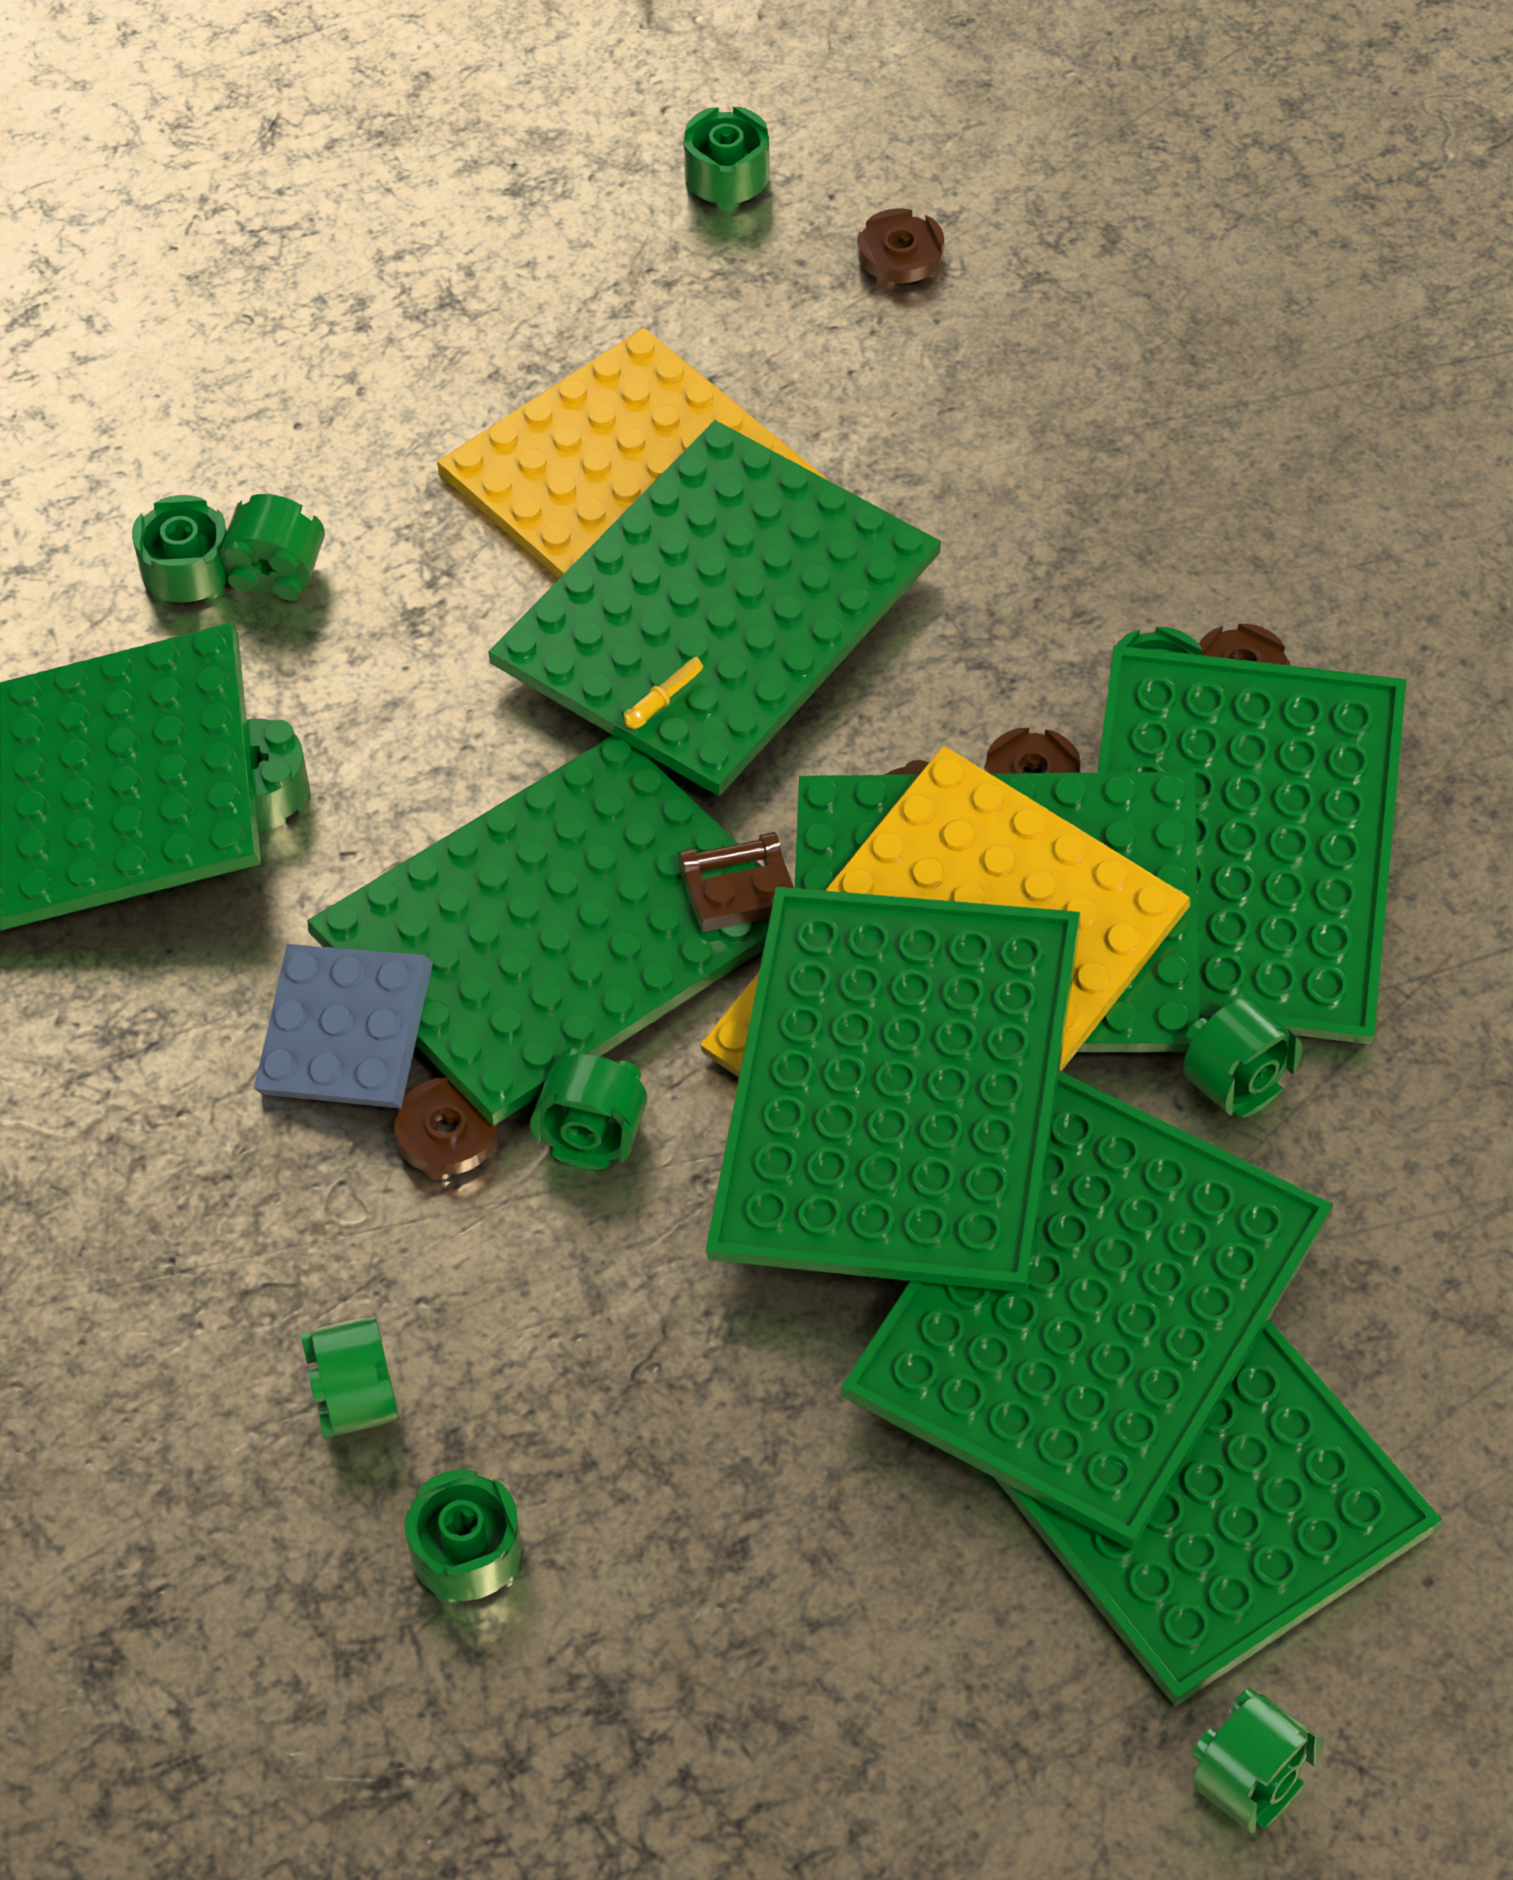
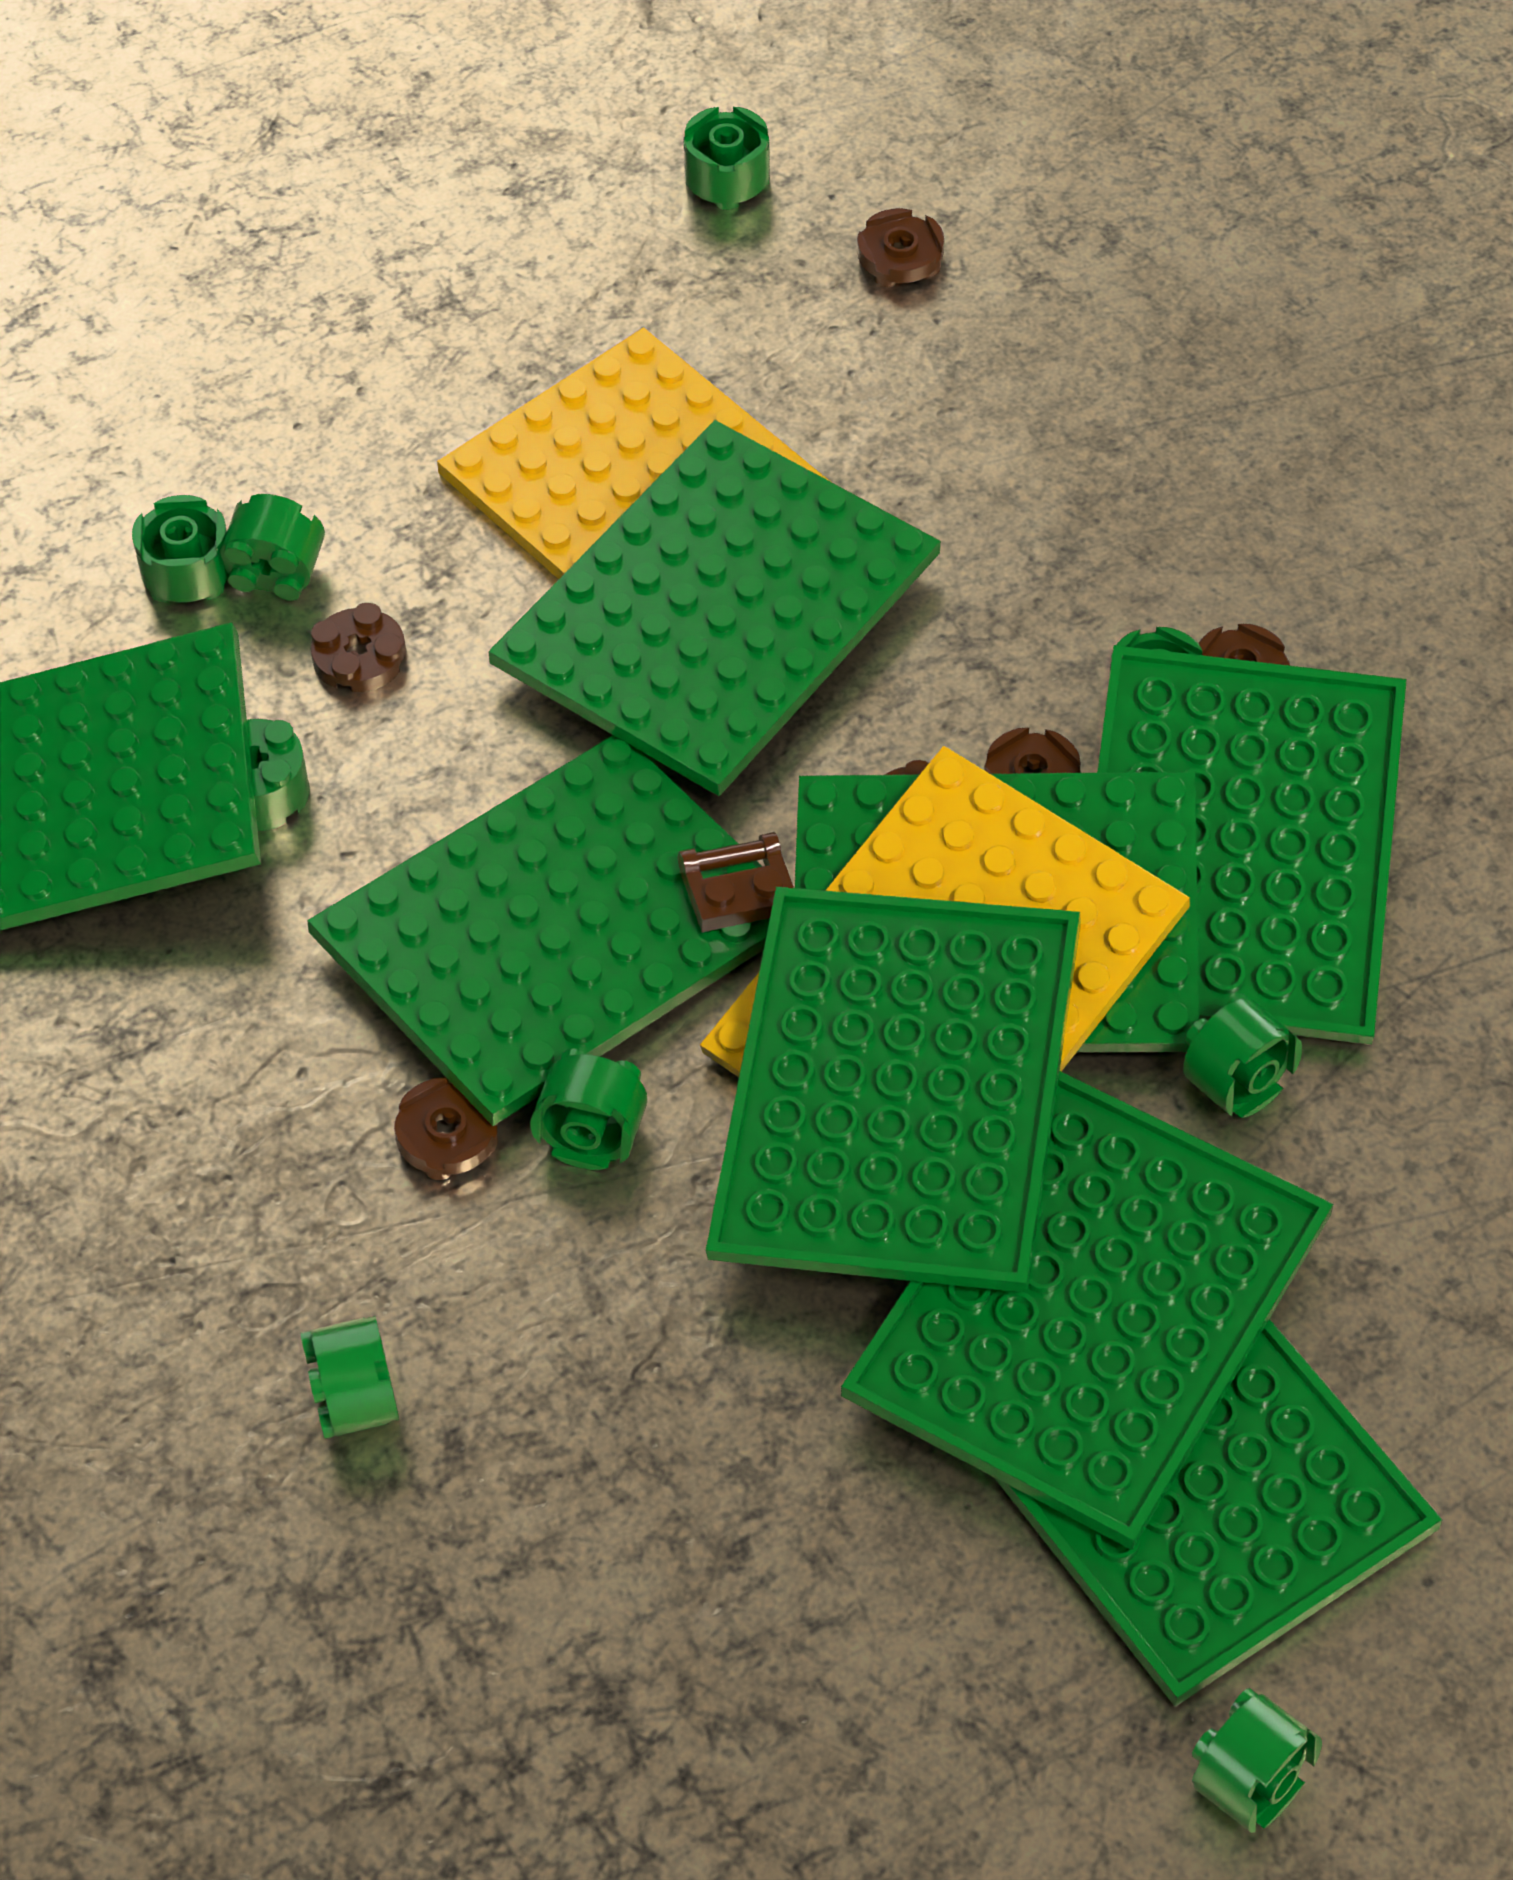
sand blue plate [254,944,433,1108] -> none
green brick [405,1469,522,1603] -> none
yellow piece [624,656,703,730] -> none
none -> reddish brown plate [310,603,406,693]

